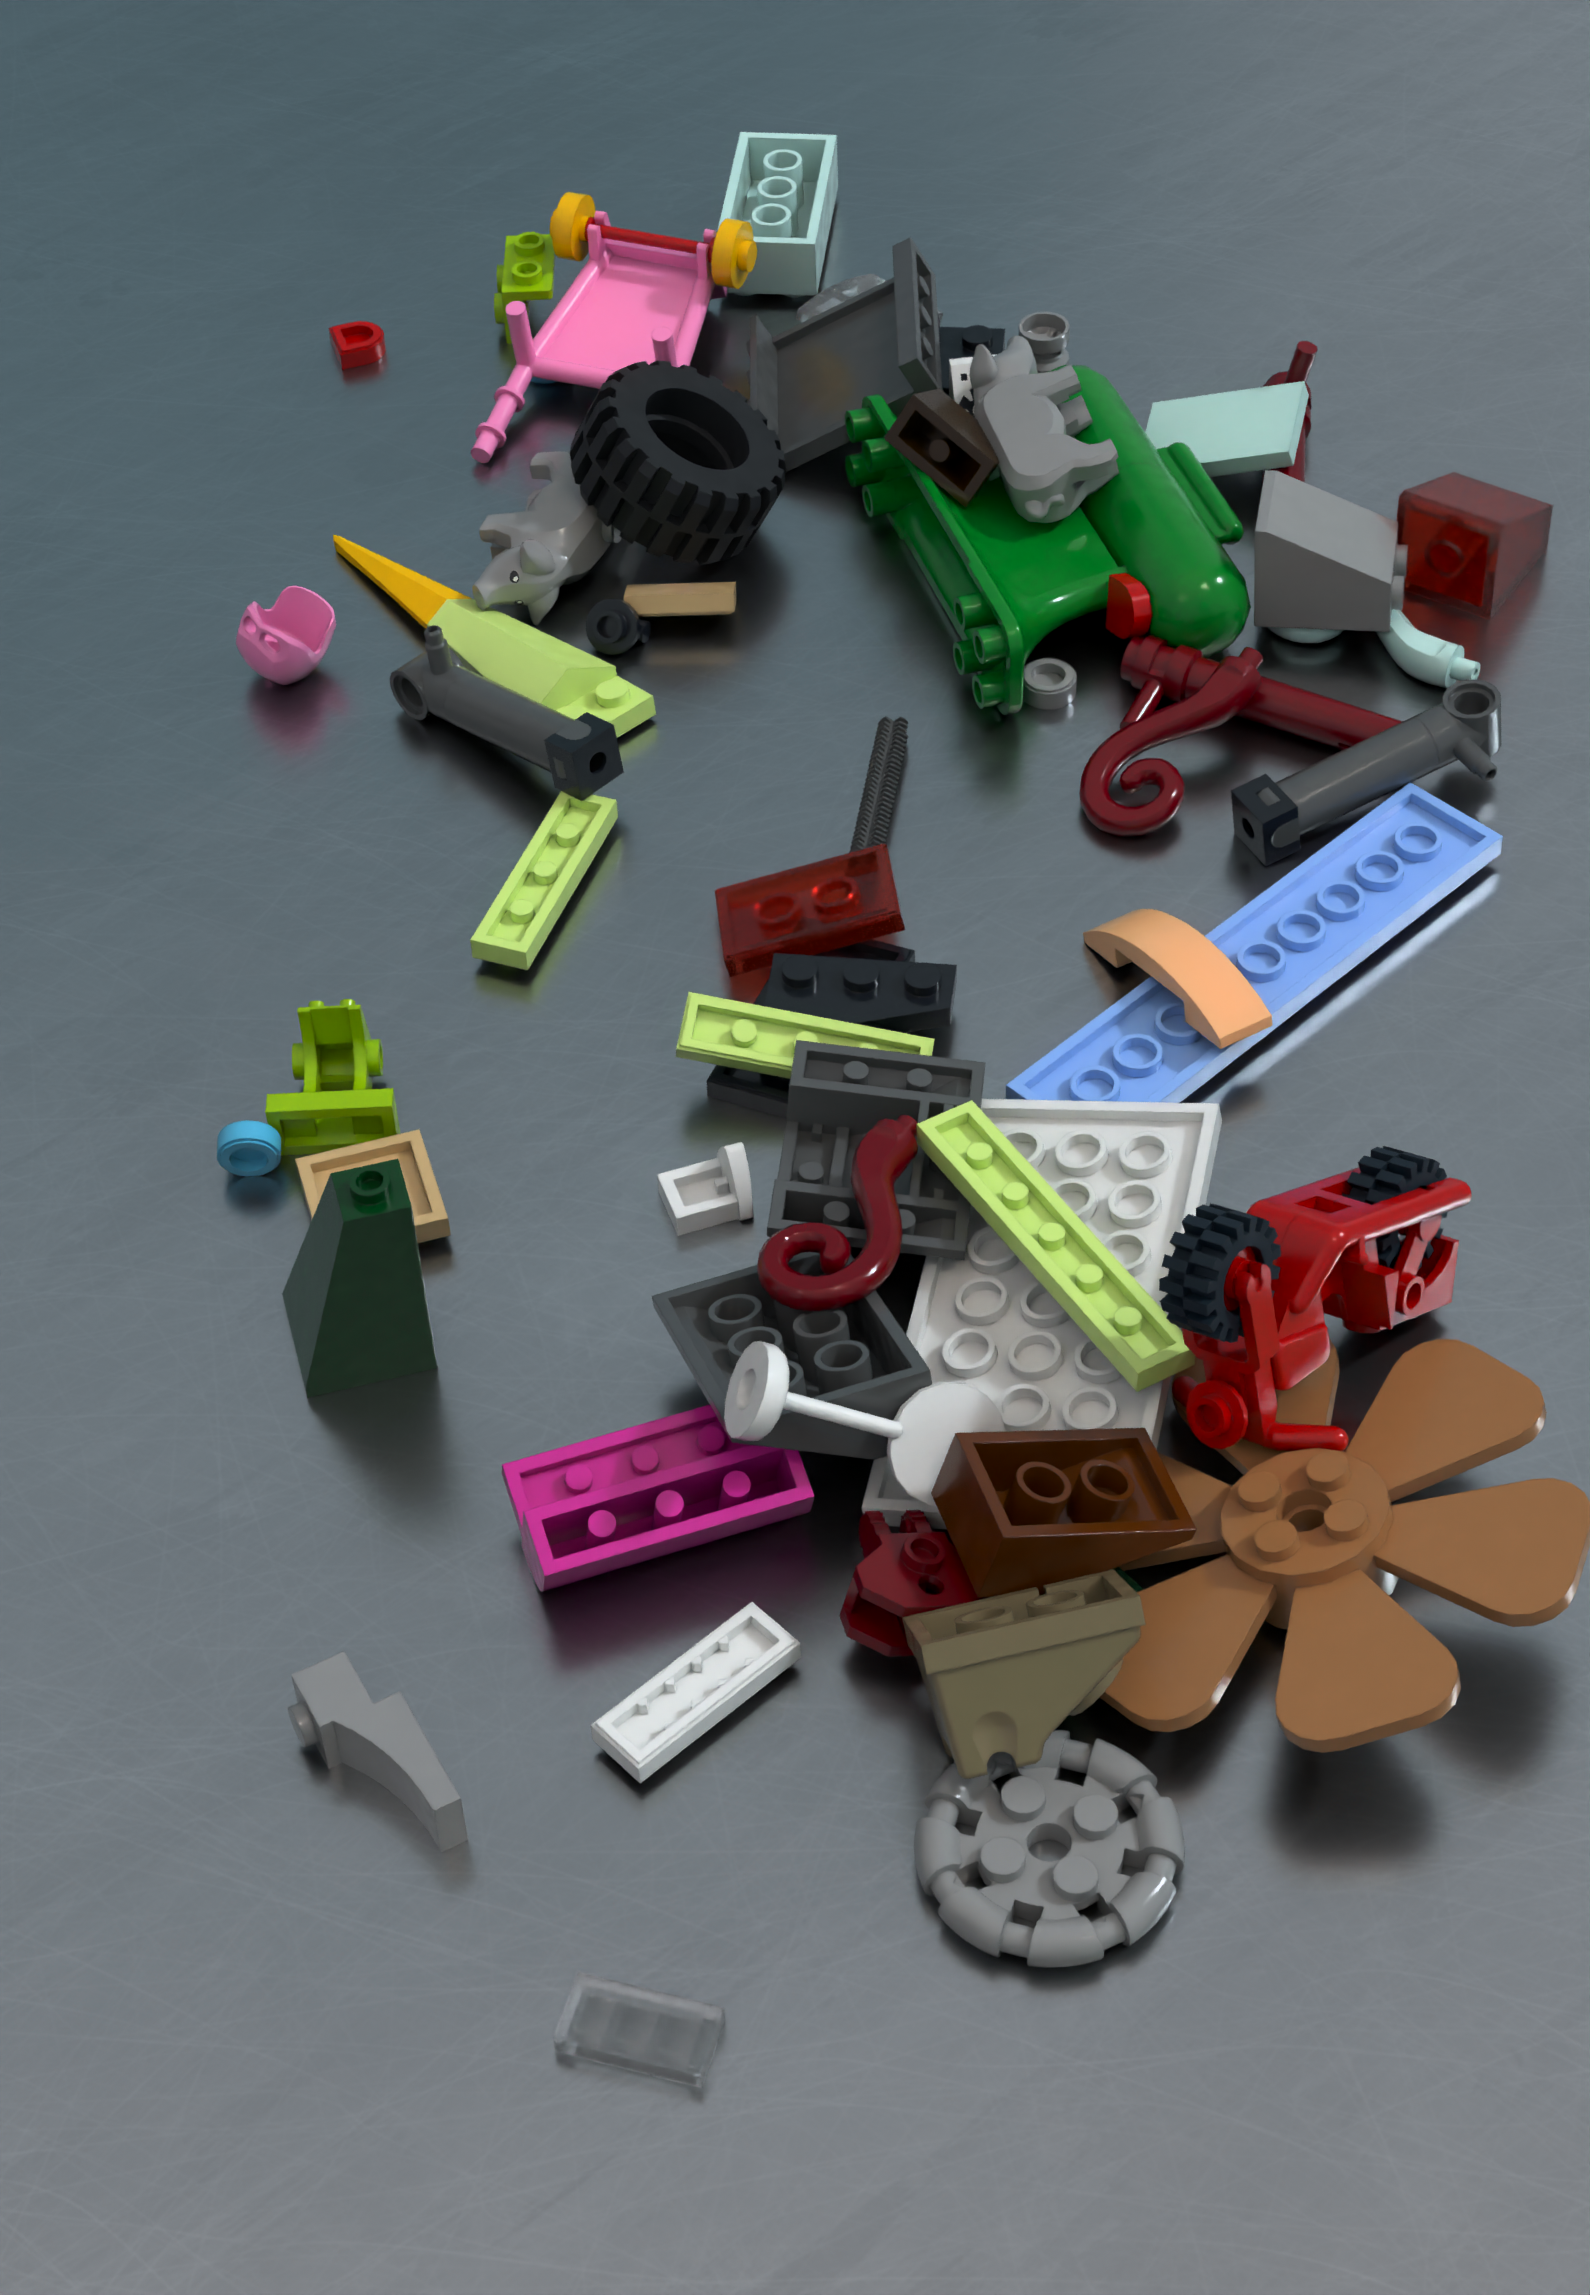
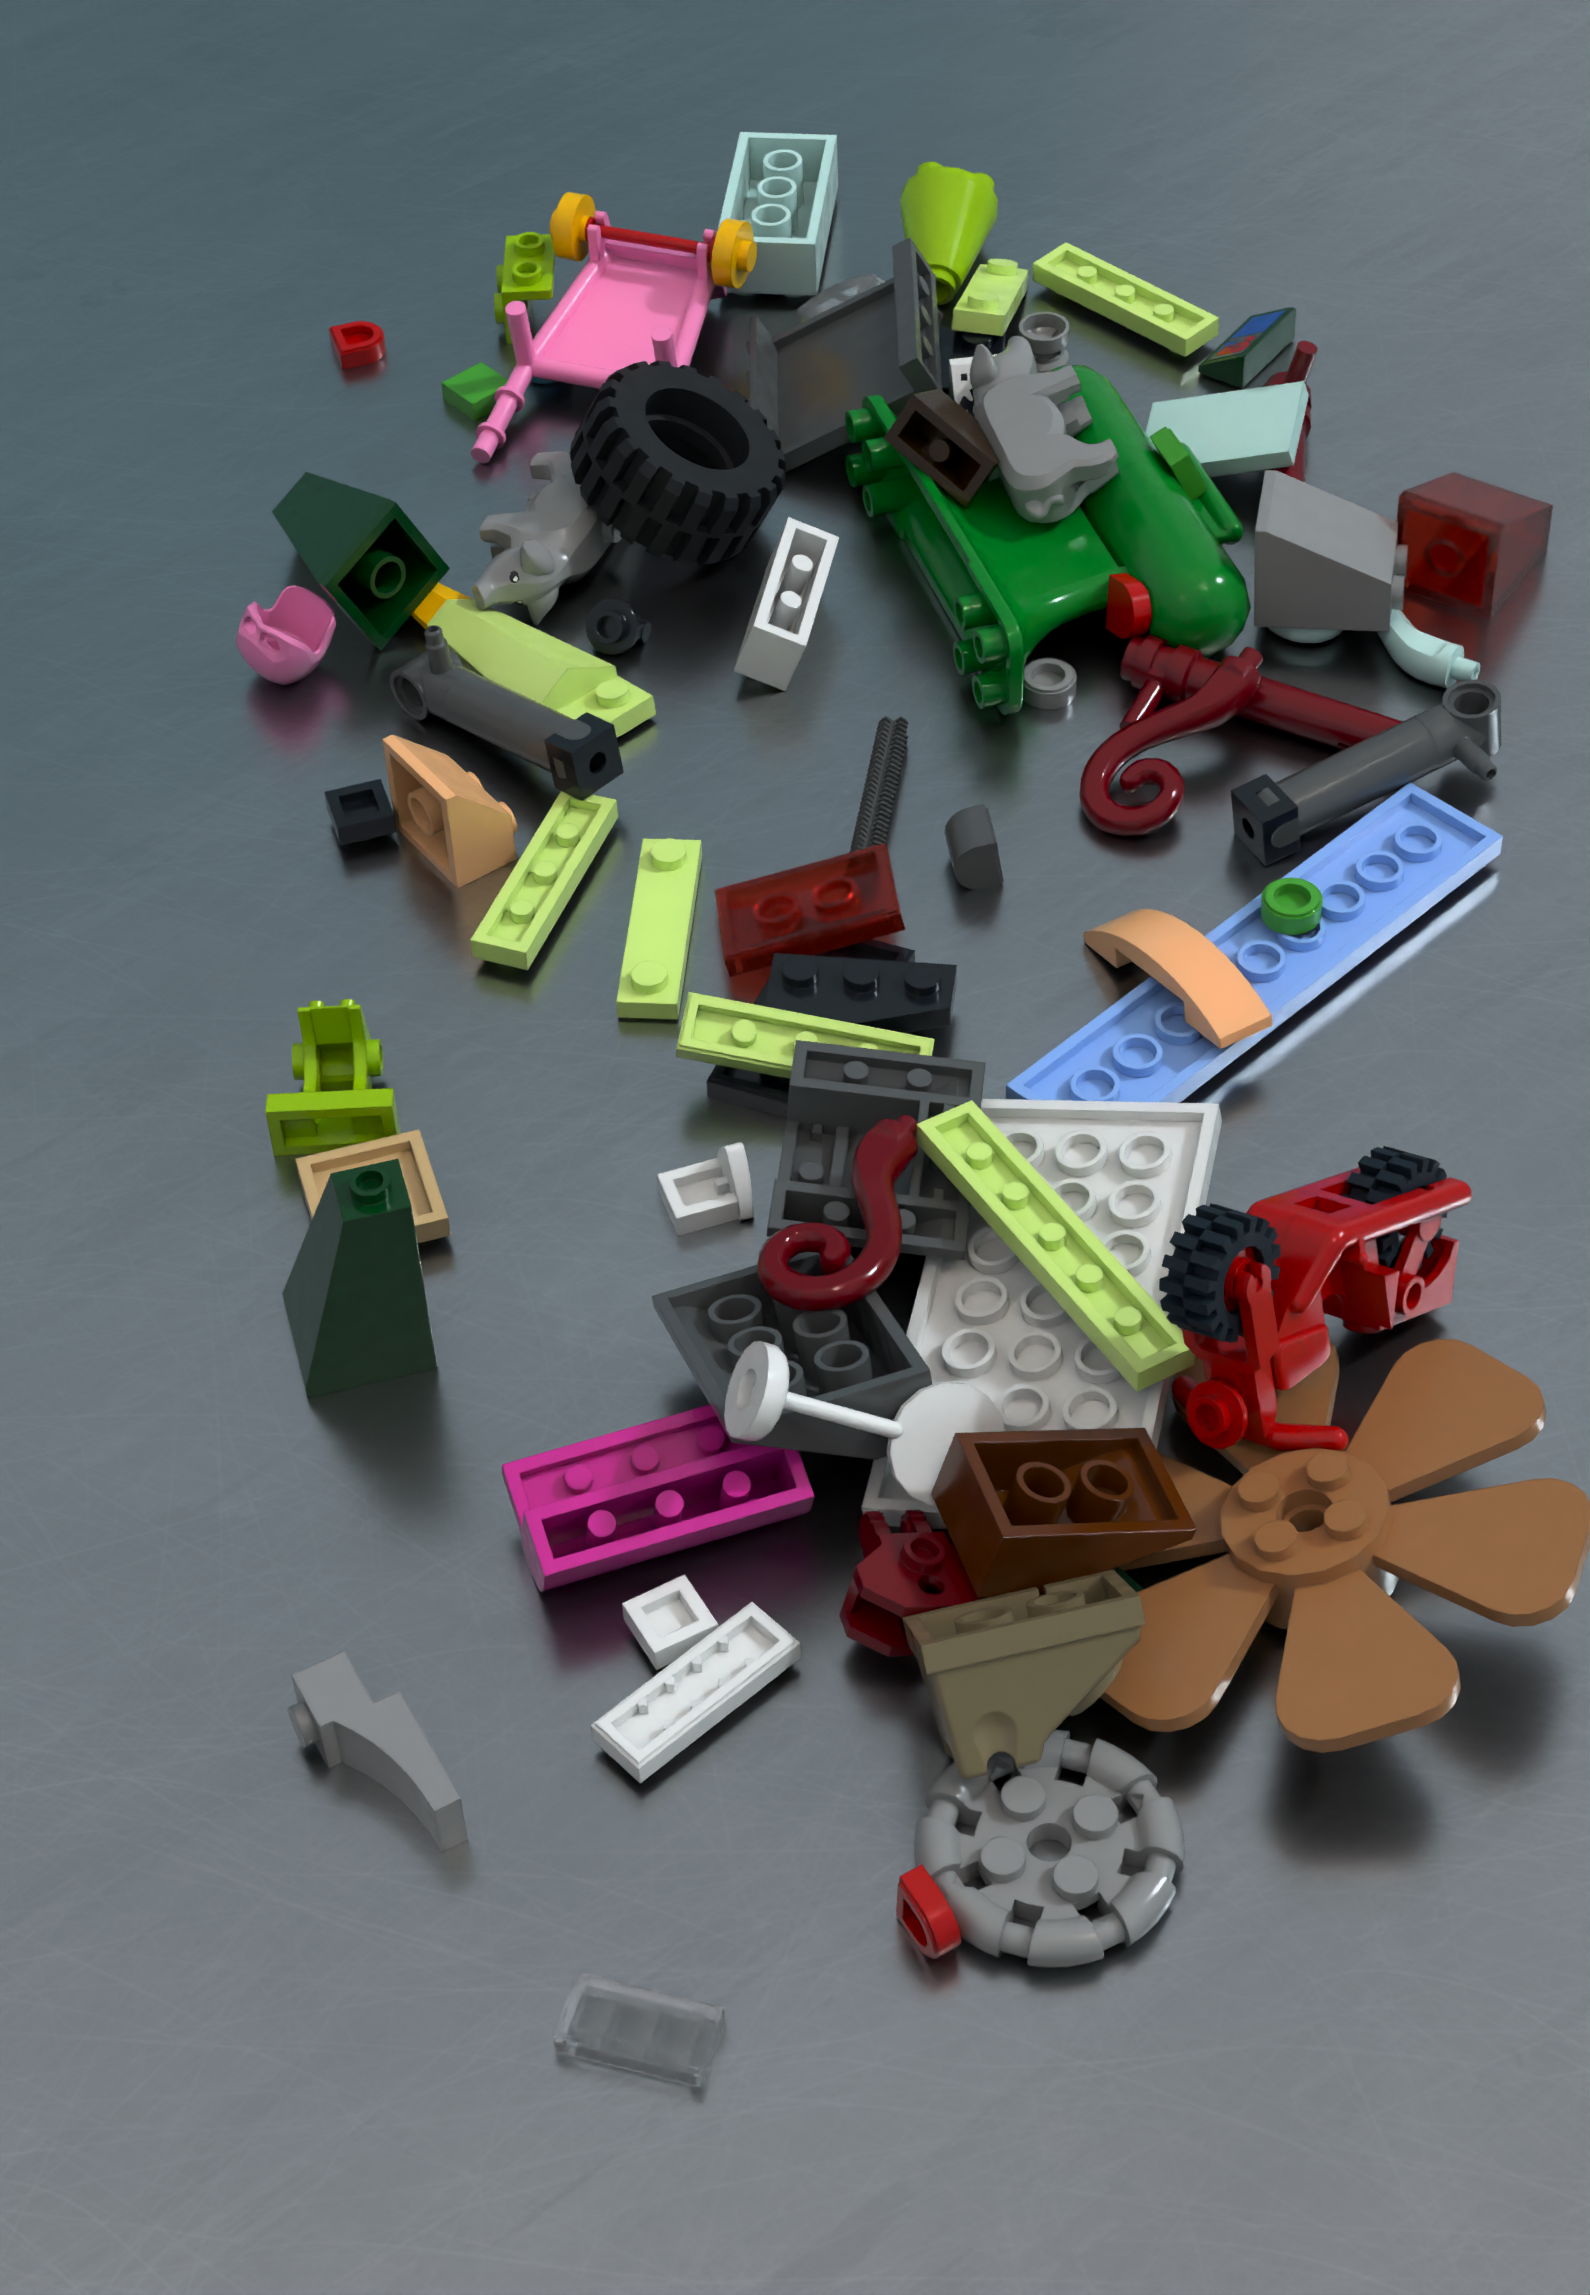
medium azure tile [217,1120,281,1177] -> none
tan tile [624,582,737,617] -> none
none -> dark green slope [272,472,450,651]
none -> black plate [324,779,397,845]
none -> light nougat slope [382,734,518,889]
none -> bright green tile [441,362,508,421]
none -> yellowish green plate [616,838,702,1019]
none -> white plate [622,1574,718,1670]
none -> white brick [734,517,839,691]
none -> red tile [896,1865,961,1959]
none -> lime cone [900,162,998,305]
none -> dark grey brick [945,804,1004,889]
none -> yellowish green plate [952,259,1029,336]
none -> yellowish green plate [1033,242,1219,357]
none -> bright green tile [1150,426,1206,500]
none -> dark green slope [1198,307,1296,388]
none -> bright green tile [1260,878,1323,935]

